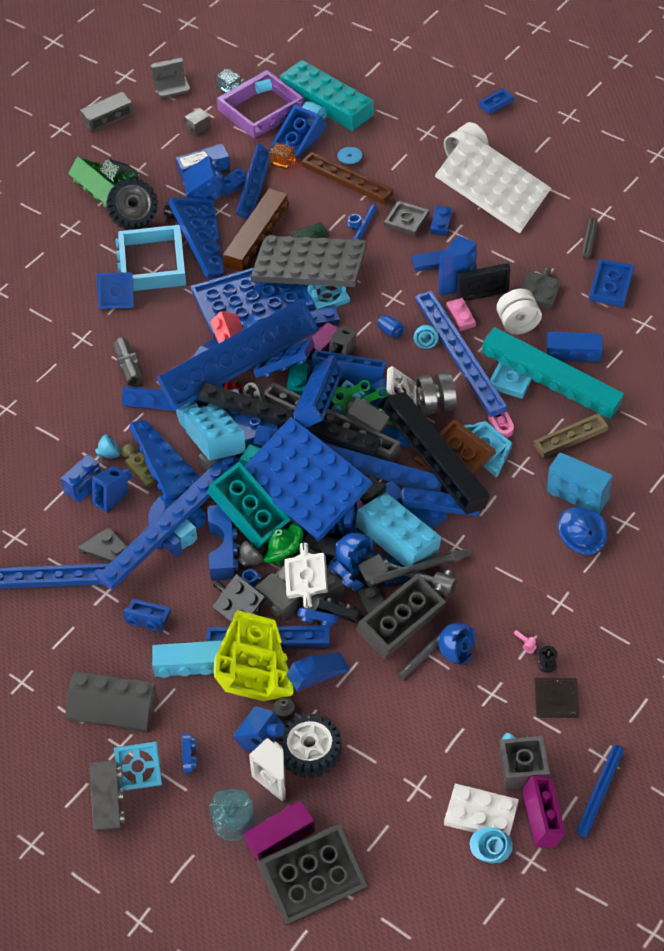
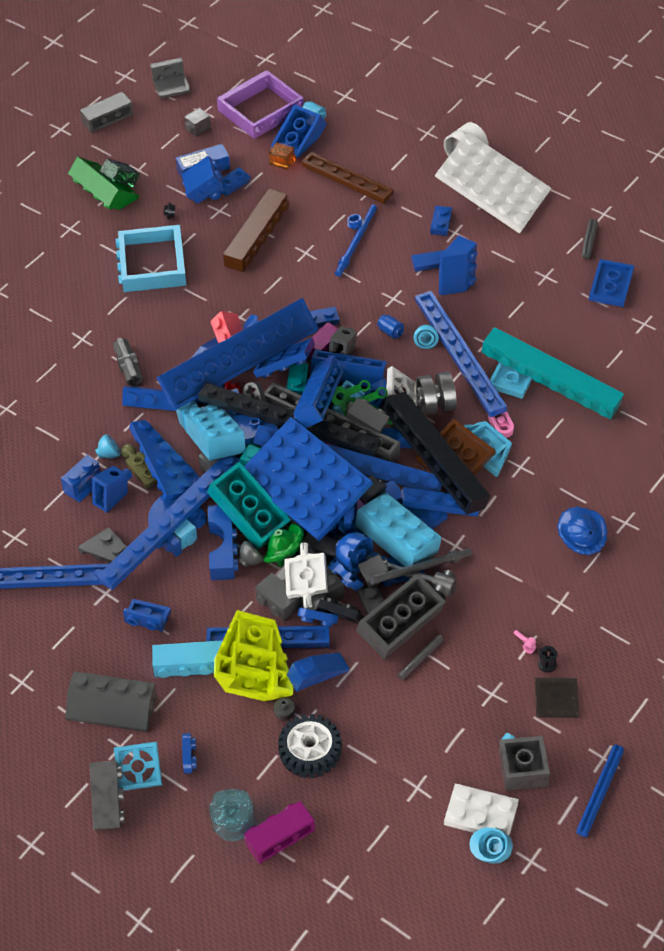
blue plate [96,272,134,309] -> none
wheel [106,178,158,230] -> none
blue wing [168,198,223,278] -> none
blue plate [191,268,314,338] -> none
plate [212,574,268,621] -> none
clear light blue brick [216,68,241,93] -> none
blue torso [233,706,285,751] -> none
blue tile [235,143,272,221] -> none
blue plate [242,569,262,588] -> none
white slope [249,738,286,802] -> none
dark grey plate [251,235,367,287] -> none
medium azure hinge [255,79,272,94] -> none
dark grey slope [256,824,367,925] -> none
teal brick [280,60,374,131] -> none
clear green plate [290,222,329,238] -> none
medium azure piece [305,285,350,310] -> none
dark azure piece [337,147,362,164] -> none
flat silver plate [384,200,429,237] -> none
blue cylinder [437,623,476,665] -> none
bright pink plate [446,298,476,331] -> none
black tile [456,263,511,301] -> none
blue plate [479,88,514,115] -> none
white wheel [496,289,542,335] -> none
dark grey plate [521,267,562,309] -> none
magenta brick [522,775,566,848] -> none
dark tan plate [533,413,608,458] -> none
blue brick [546,332,603,362] -> none
dark azure brick [547,452,613,514] -> none

